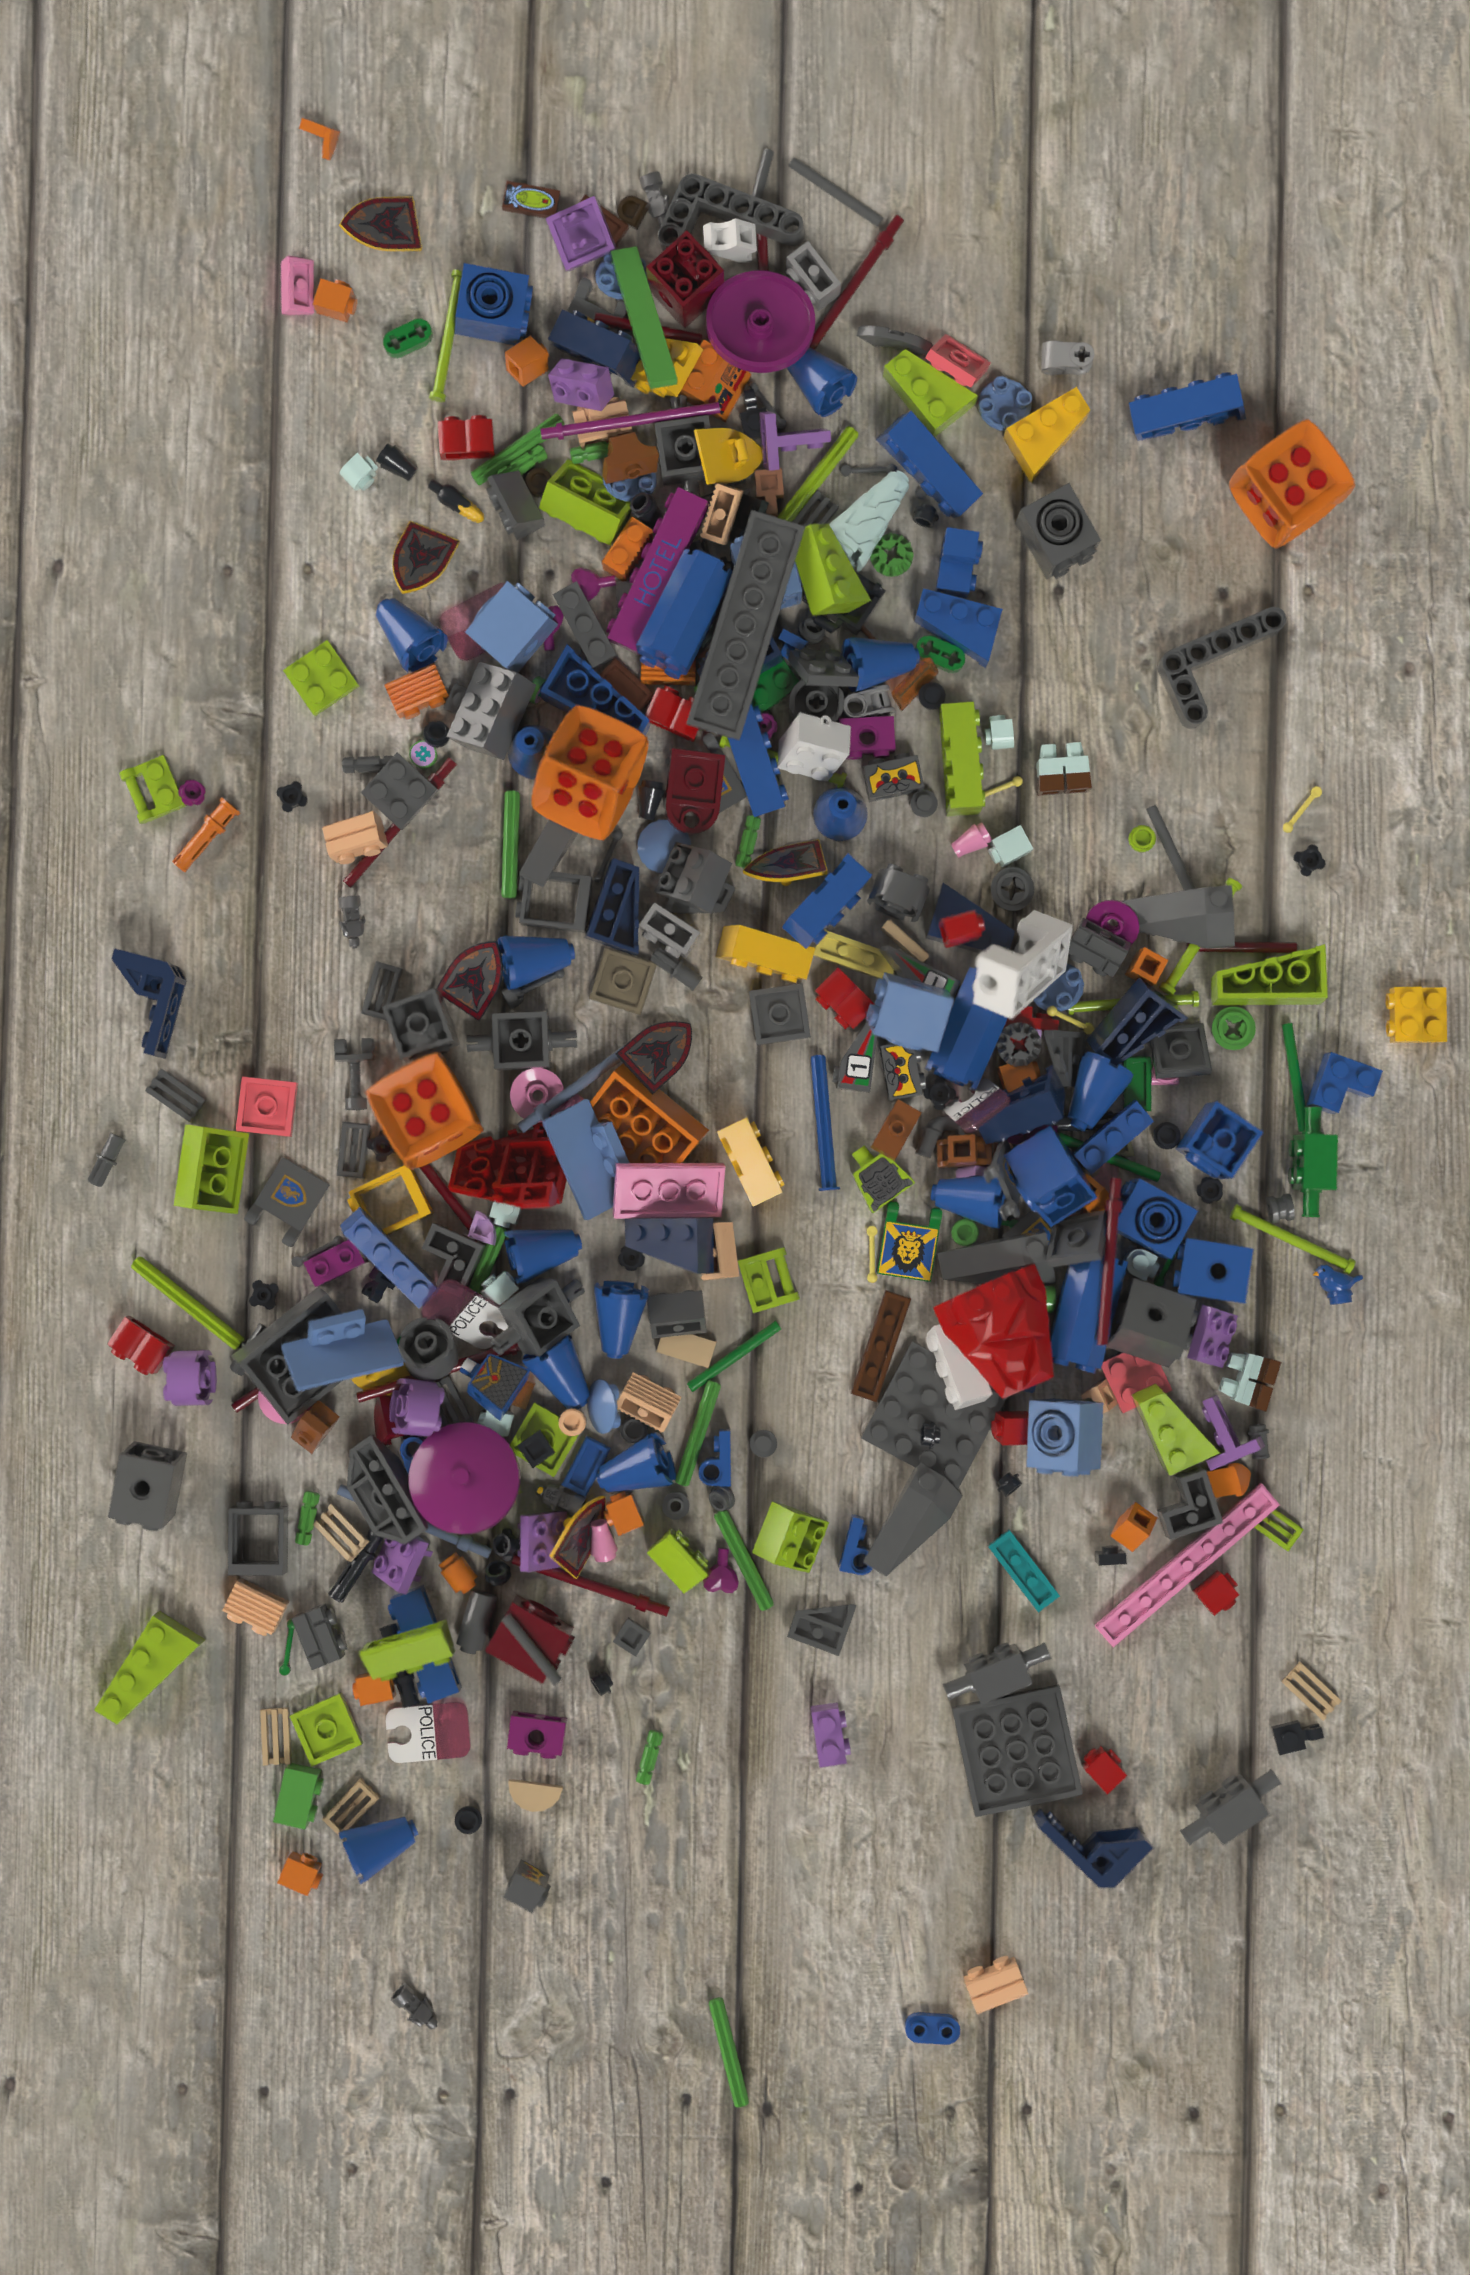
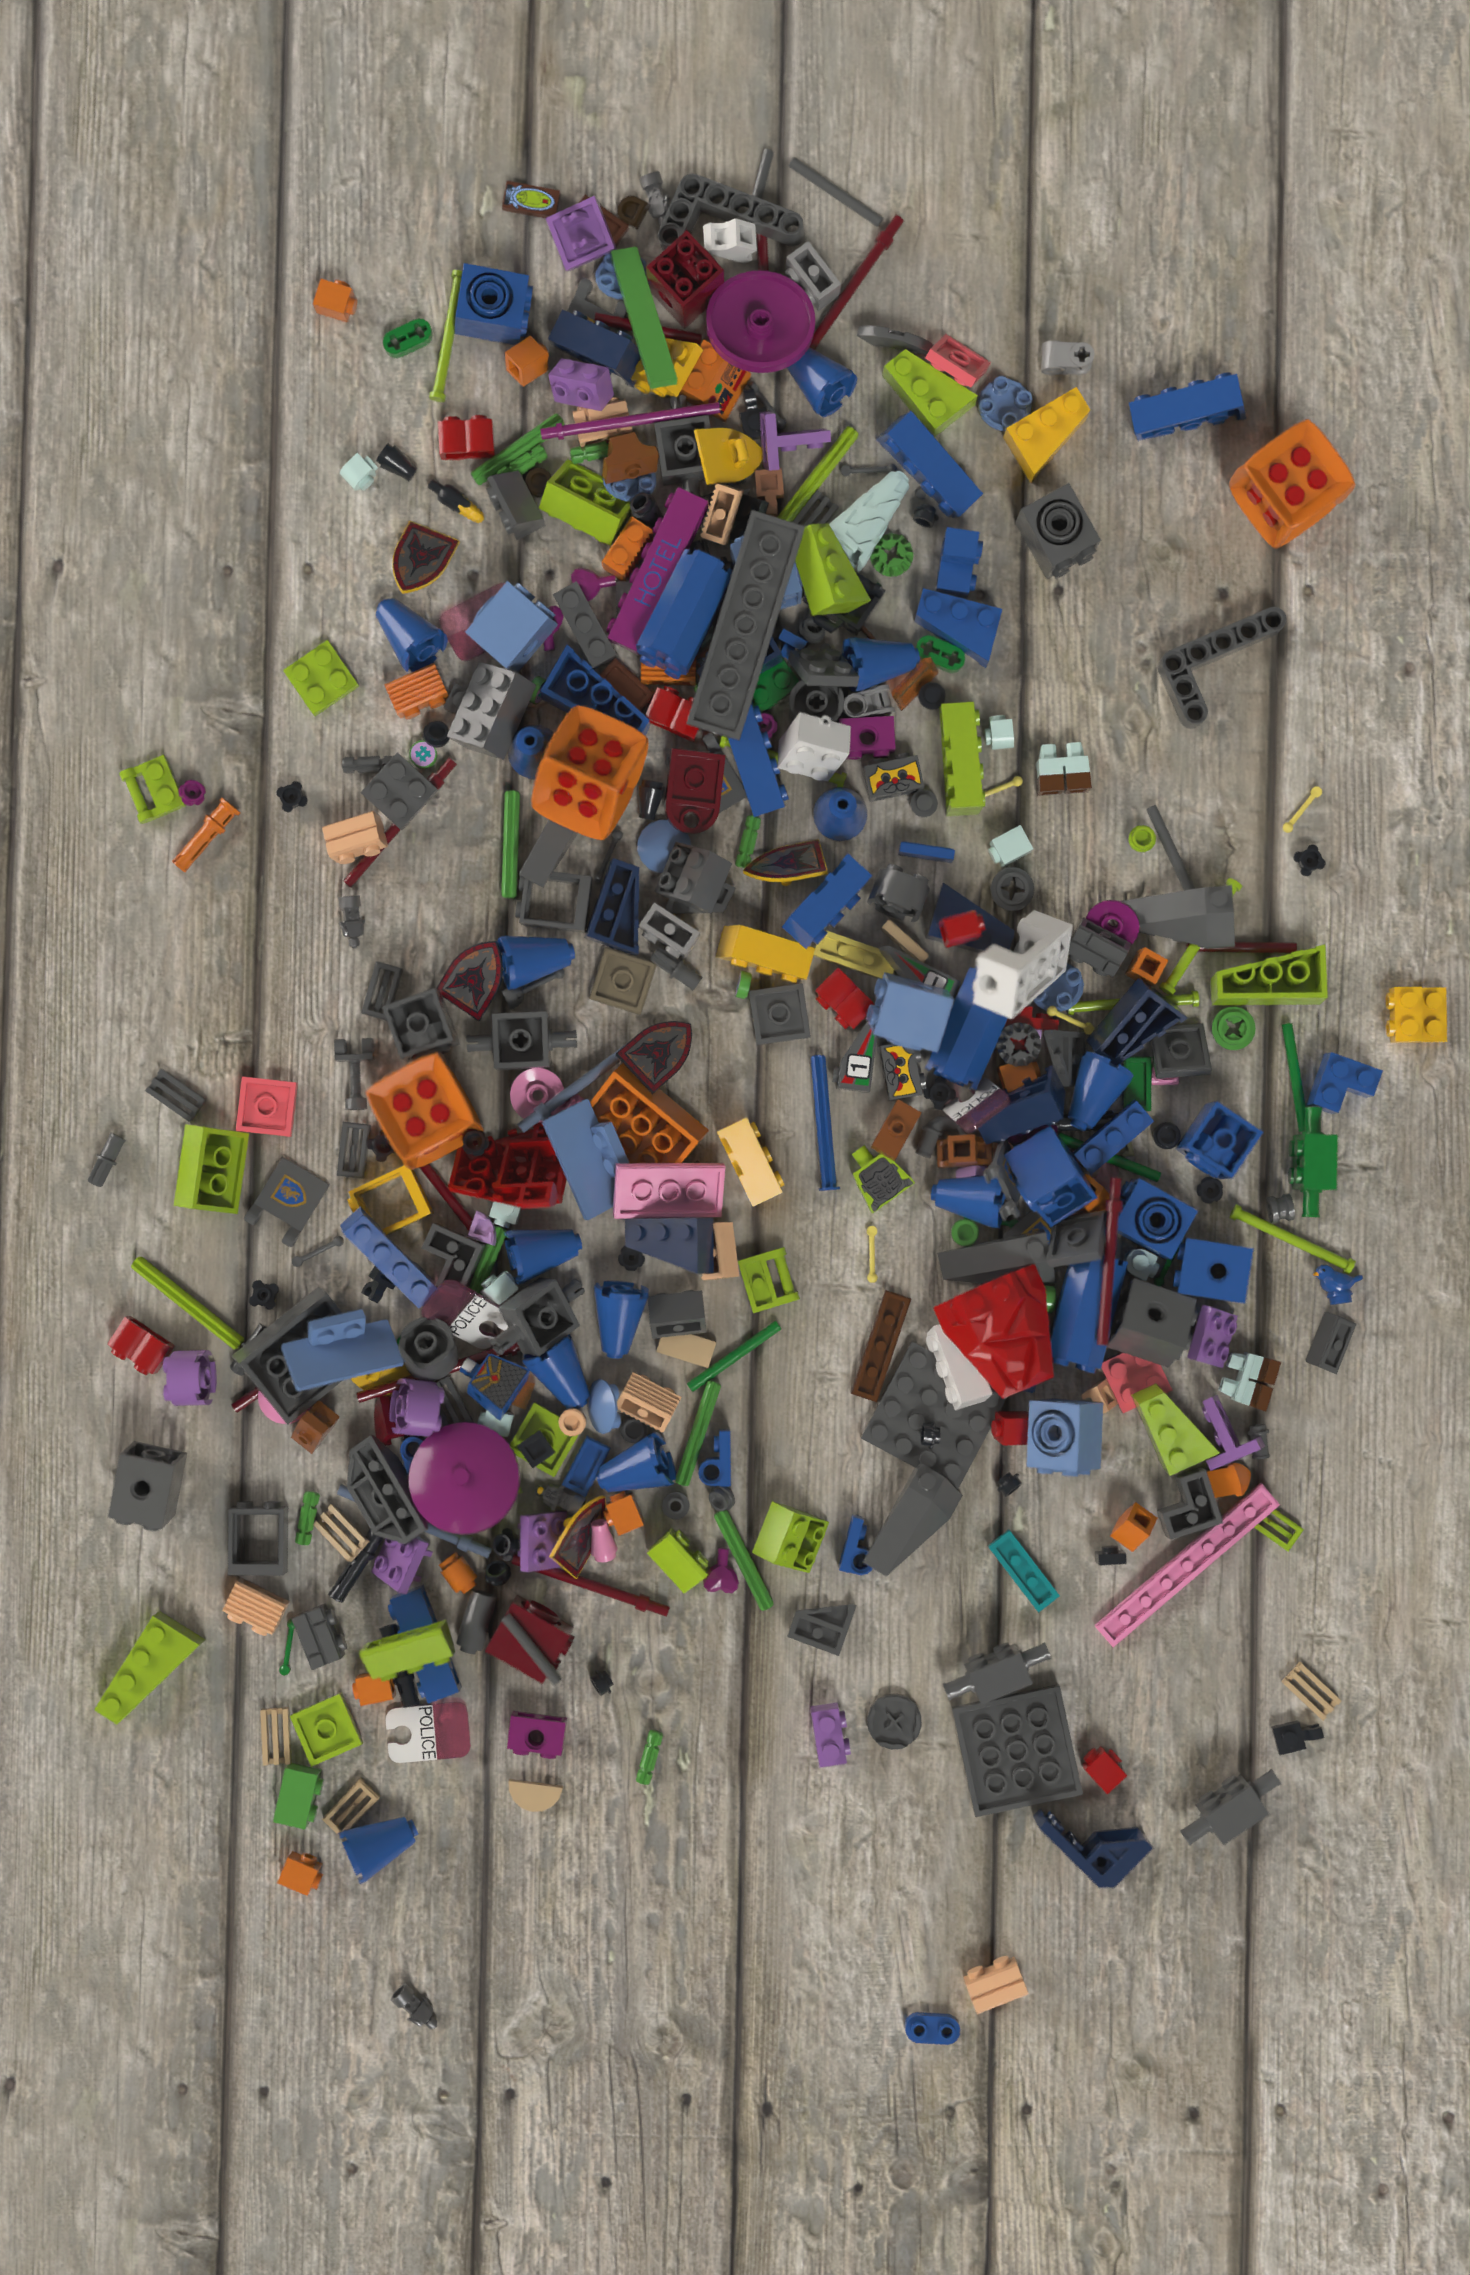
dark blue bracket [111,948,187,1059] -> none
bright pink slope [281,255,314,315] -> none
orange tile [299,118,341,161] -> none
magenta brick [303,1240,369,1287] -> none
shield [339,197,422,251] -> none
black plate [454,1806,482,1834] -> none
dark grey brick [503,1859,551,1914] -> none
dark grey plate [613,1617,651,1657] -> none
bright green axle [709,1997,749,2108] -> none
dark grey plate [750,1430,777,1457] -> none
flag [877,1201,943,1282] -> none
bright pink cone [951,822,993,858] -> none
red brick [1192,1570,1239,1616] -> none
none -> black plate [463,1130,489,1156]
none -> bright green tile [735,971,752,999]
none -> dark grey tile [867,1693,922,1750]
none -> blue tile [898,841,955,863]
none -> dark grey slope [1306,1312,1357,1374]

